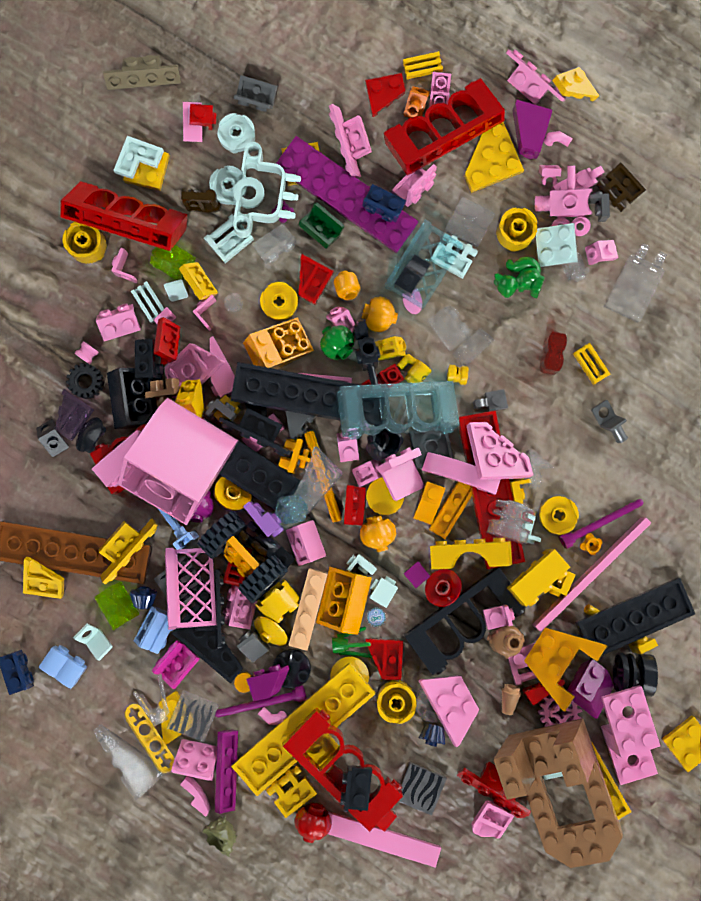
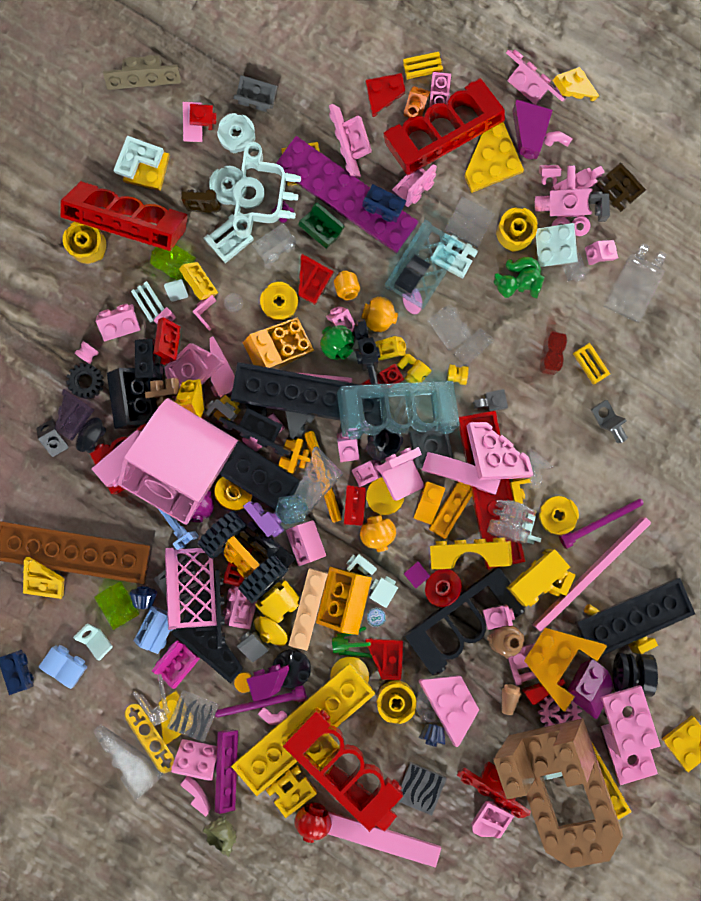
yellow bracket [98,518,158,585] -> none
bright pink bracket [111,248,138,283] -> none
black bracket [340,765,372,812] -> none
light orange plate [580,533,602,555] -> none

